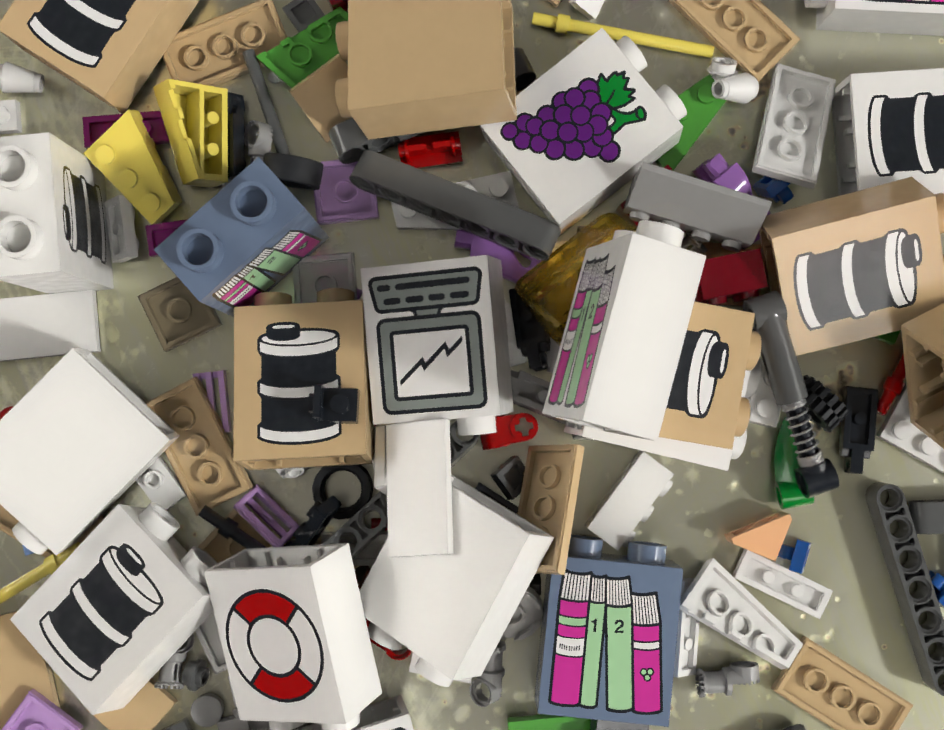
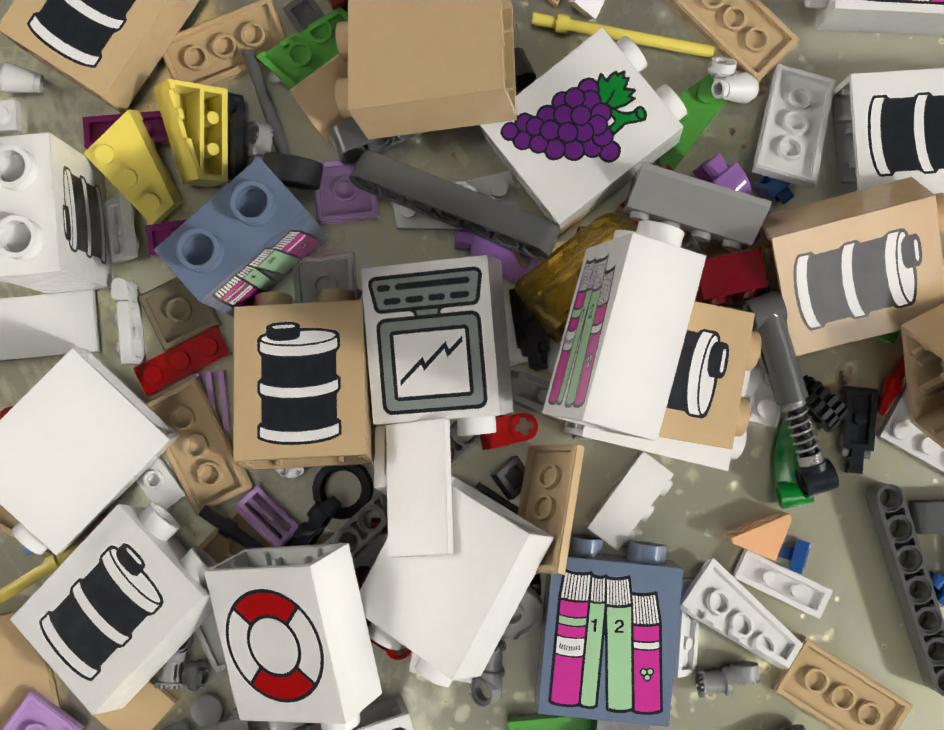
black bracket [308,384,360,424] -> none
red hinge [398,131,463,168] -> none
none -> white hinge [110,277,145,366]
none -> red plate [133,326,232,396]

